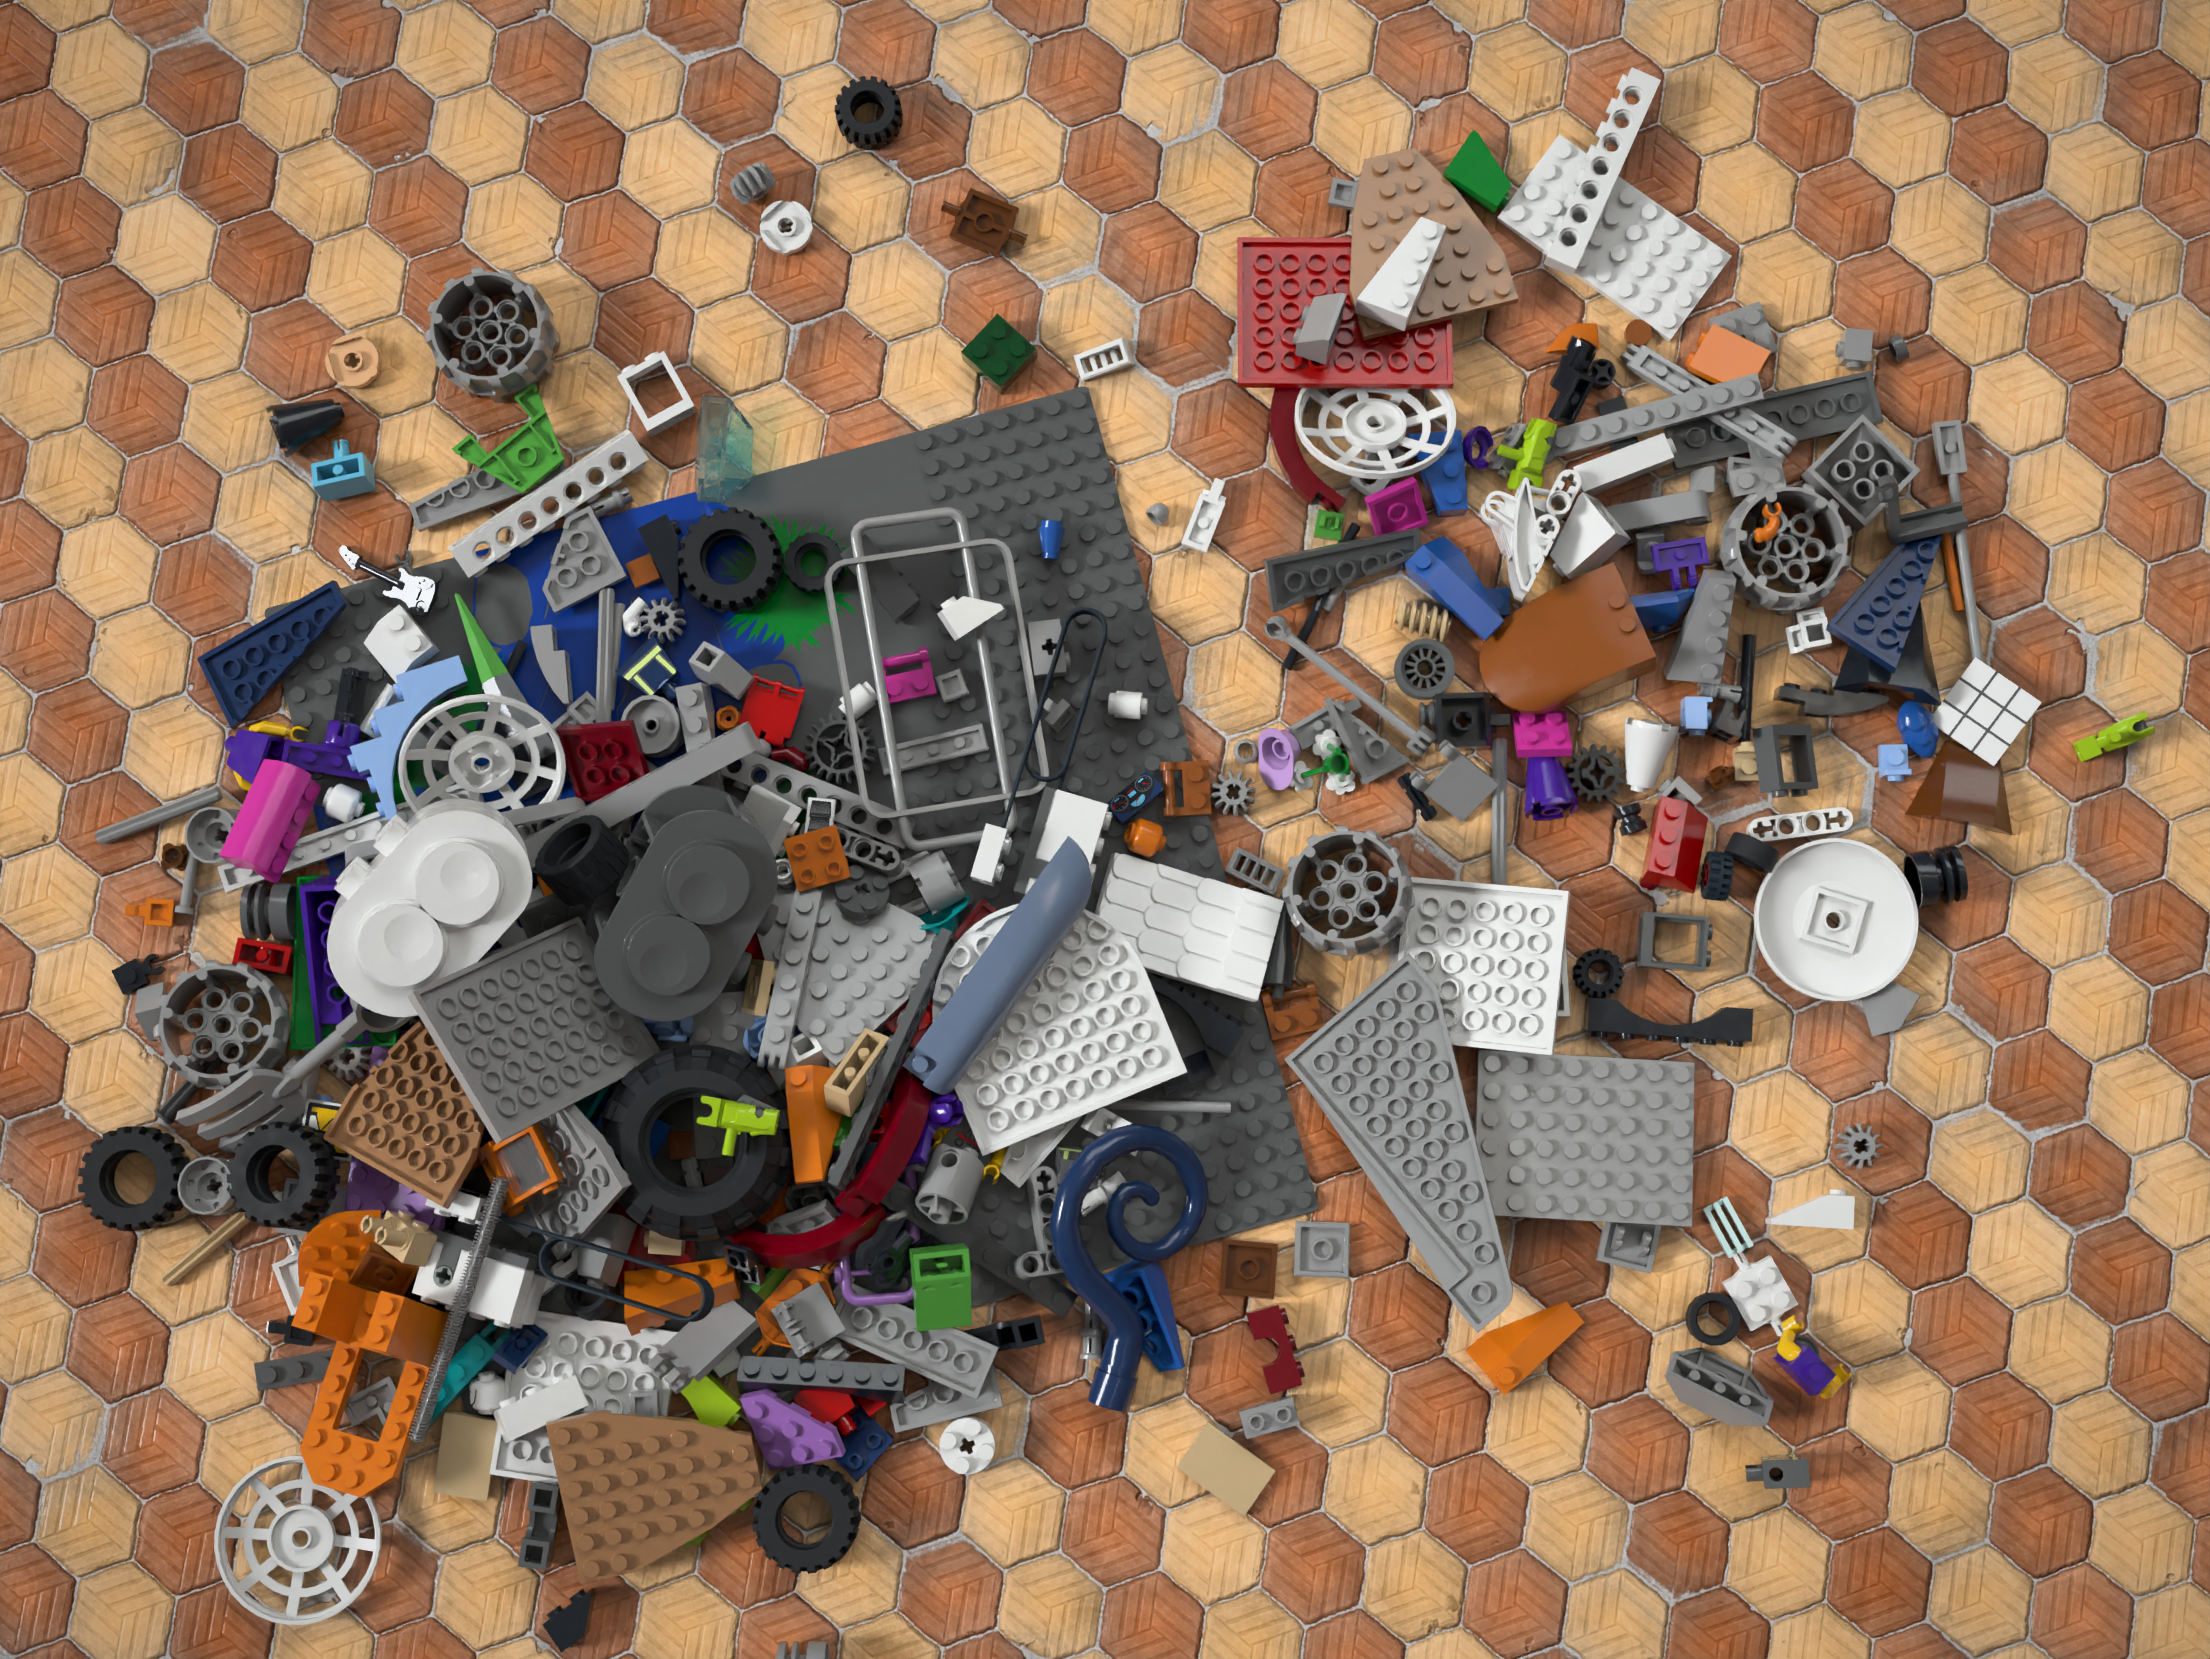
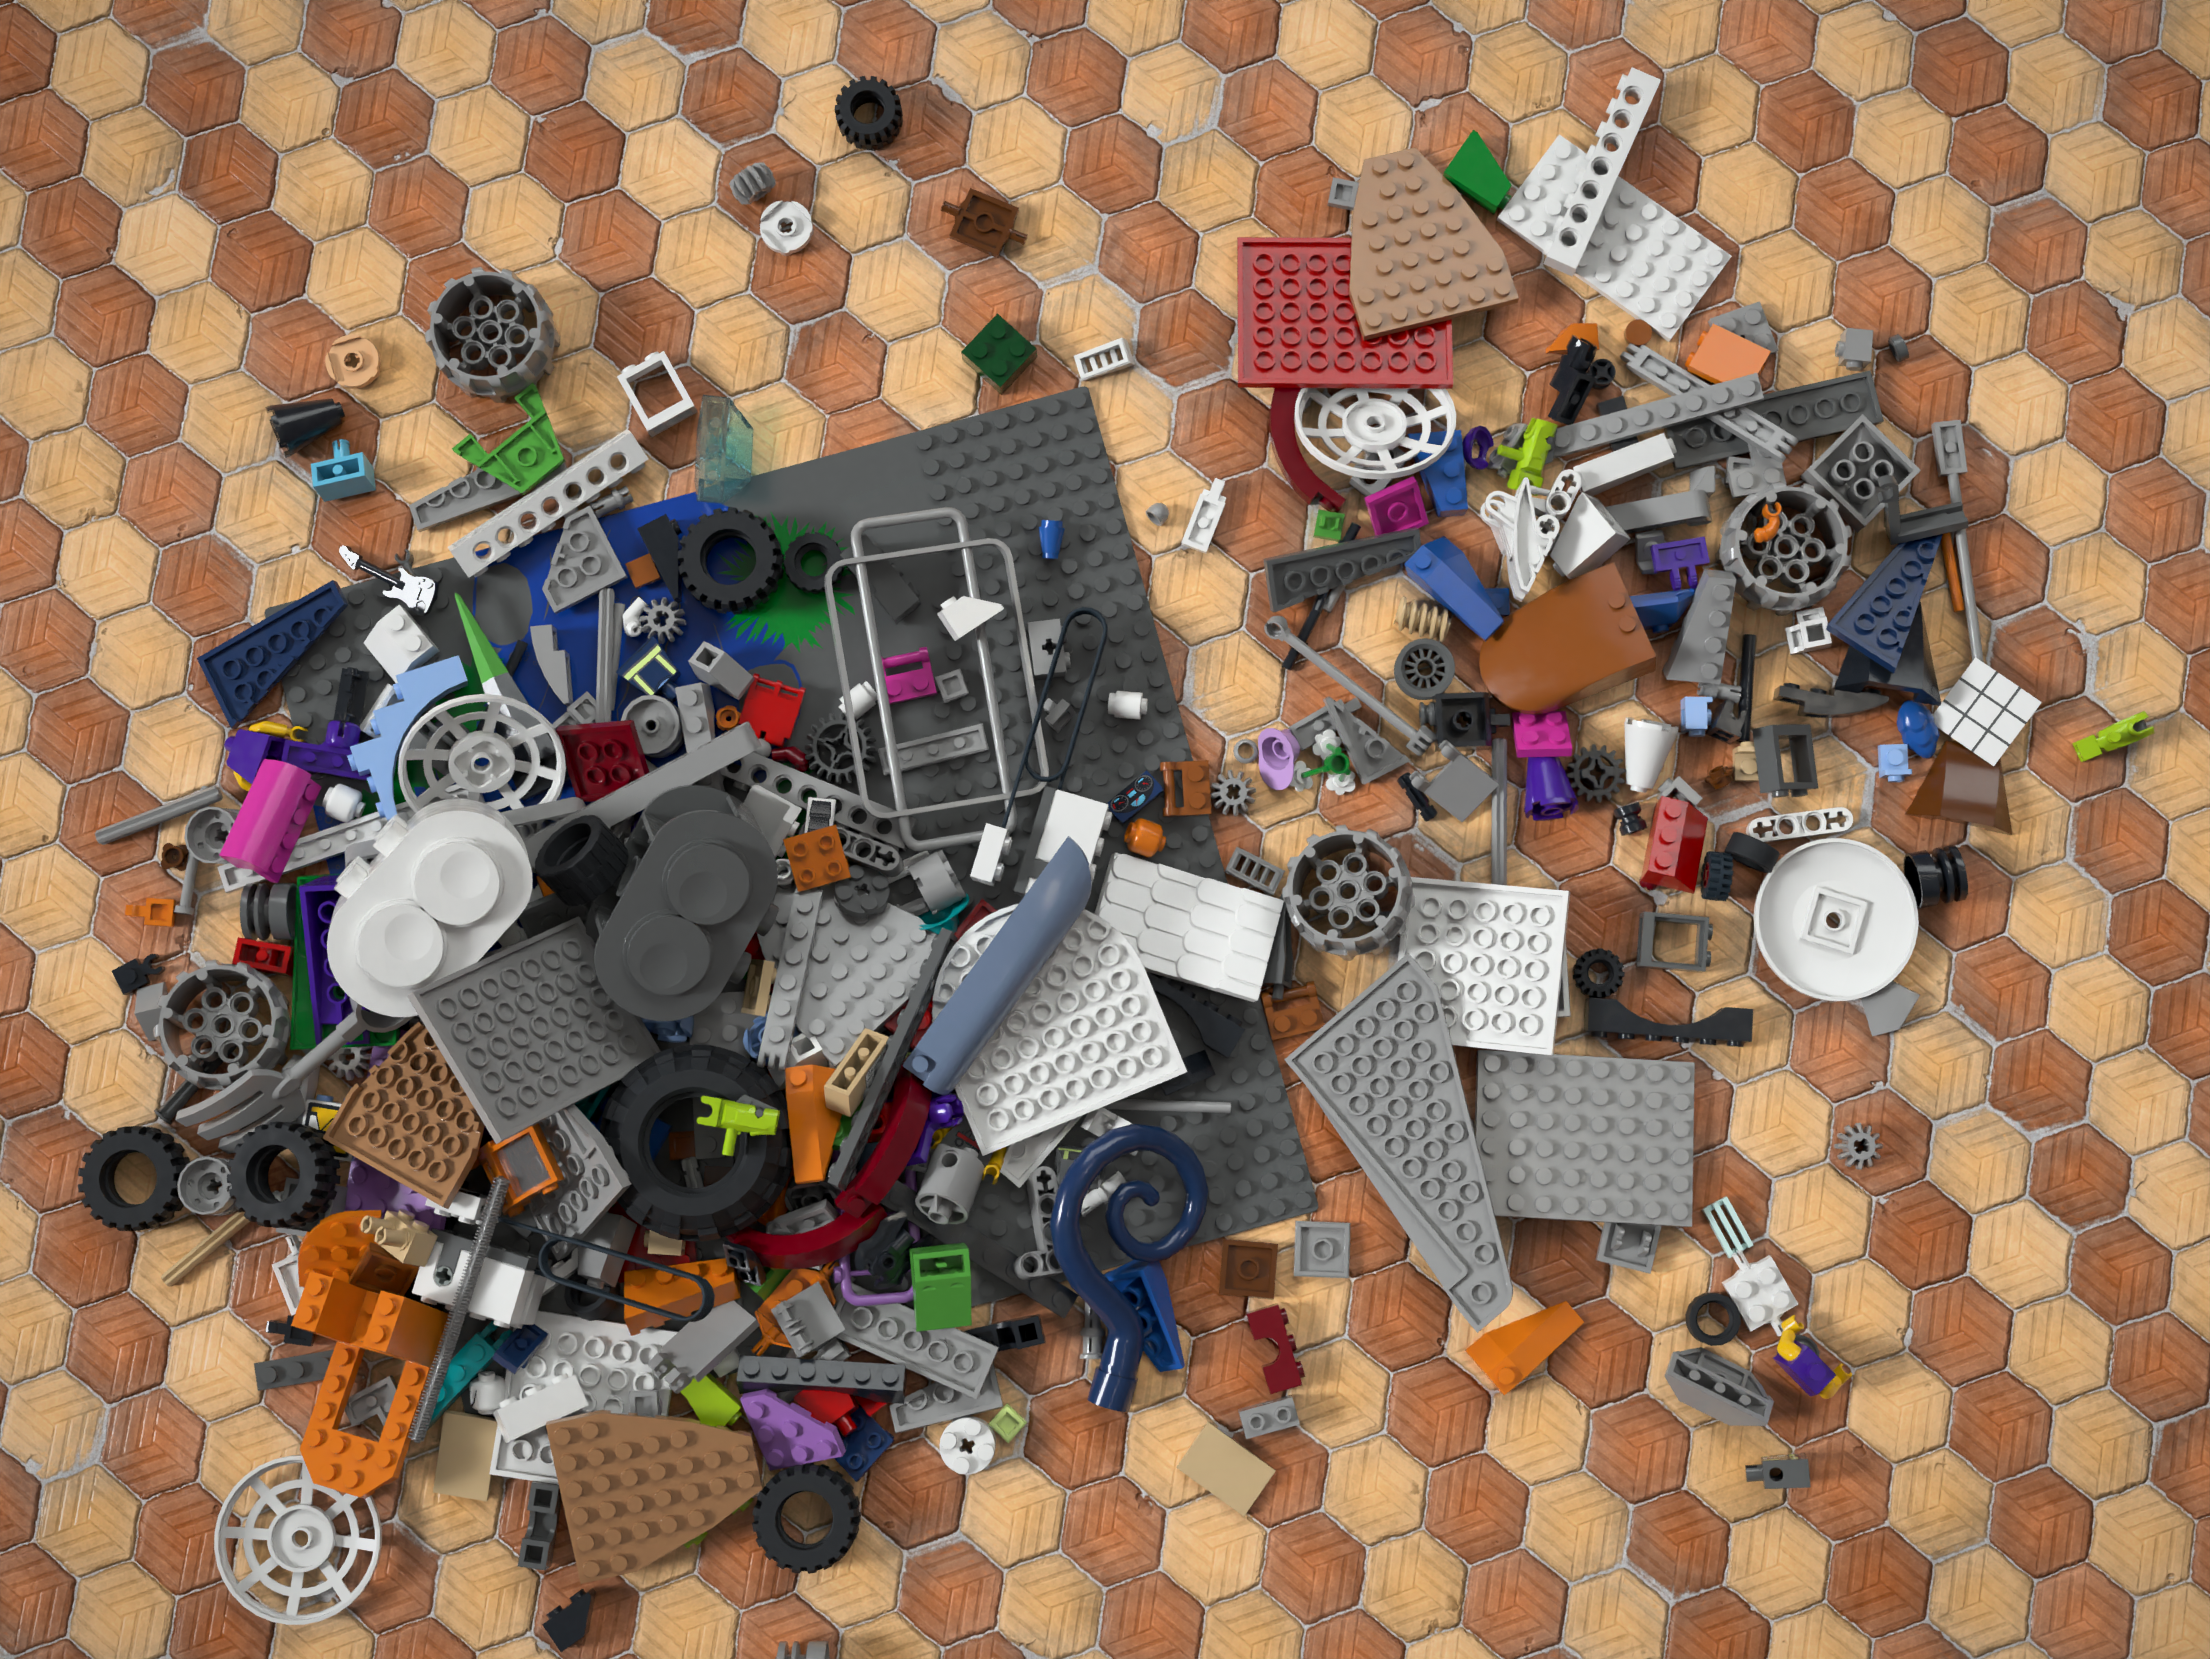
light grey slope [1292,293,1346,365] -> none
white wedge [1355,217,1446,331] -> none
white slope [1765,1189,1855,1230] -> none
none -> yellowish green tile [988,1403,1027,1443]

